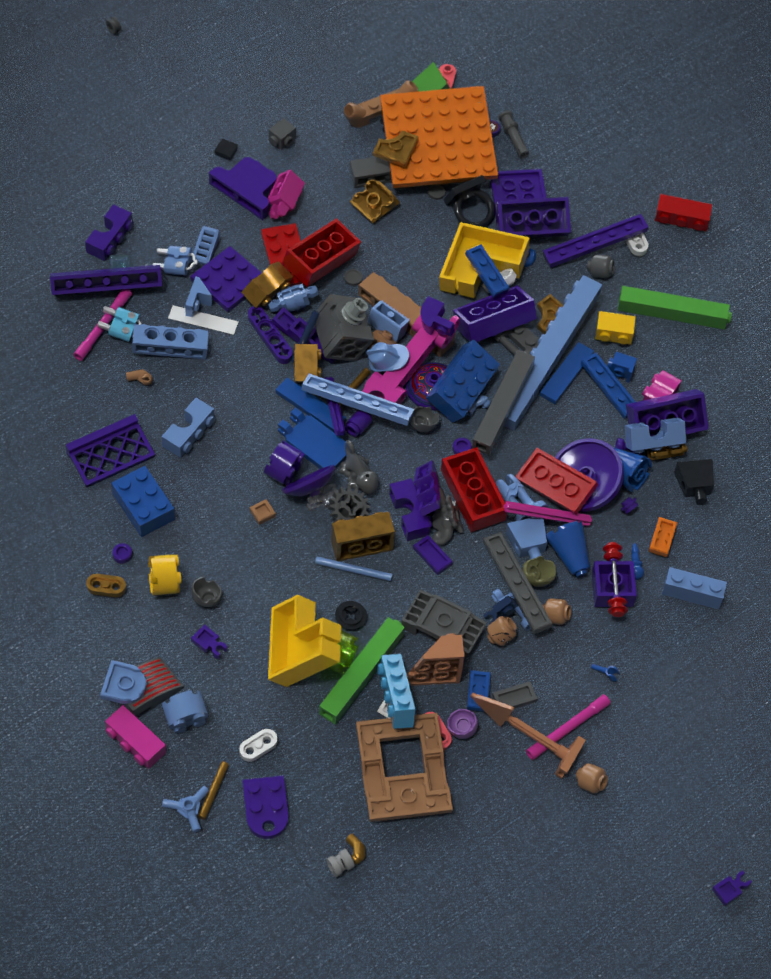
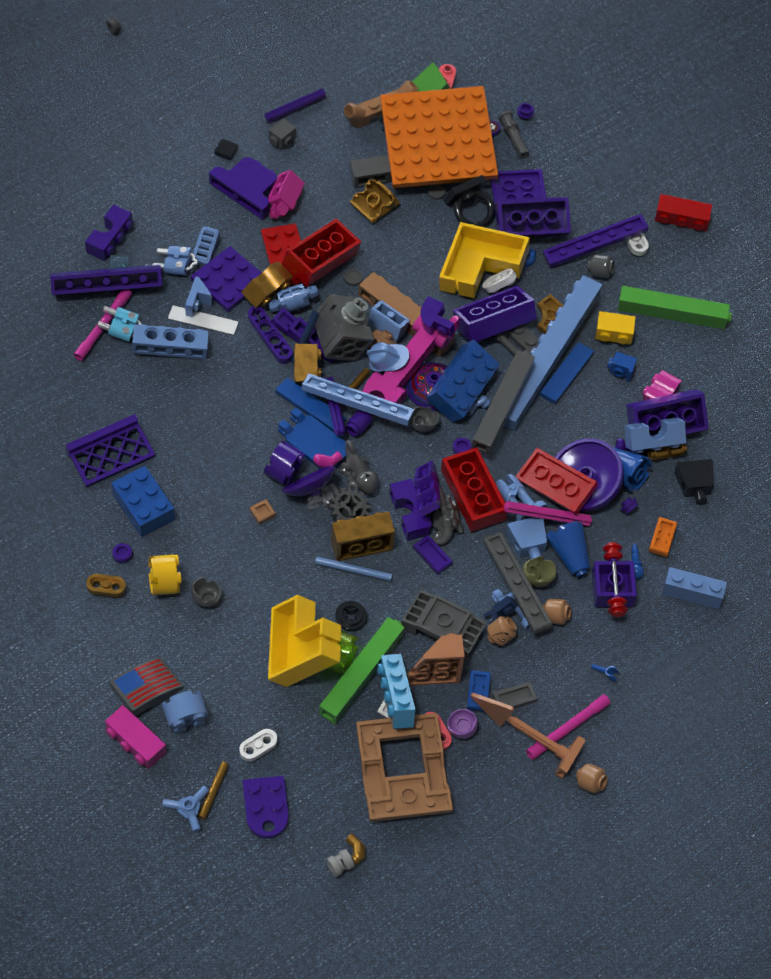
medium blue tile [100,660,146,704] -> none
medium nougat arm [126,369,153,385] -> none
medium blue arch [161,398,215,458] -> none
dark purple plate [191,624,227,659] -> none
pearl gold tile [373,131,419,167] -> none
blue tile [465,244,510,298] -> none
blue tile [581,352,635,419] -> none
dark purple plate [712,871,752,906] -> none
none -> dark purple axle [264,88,326,123]
none -> dark pink arm [313,452,343,468]
none -> dark purple plate [517,103,534,119]

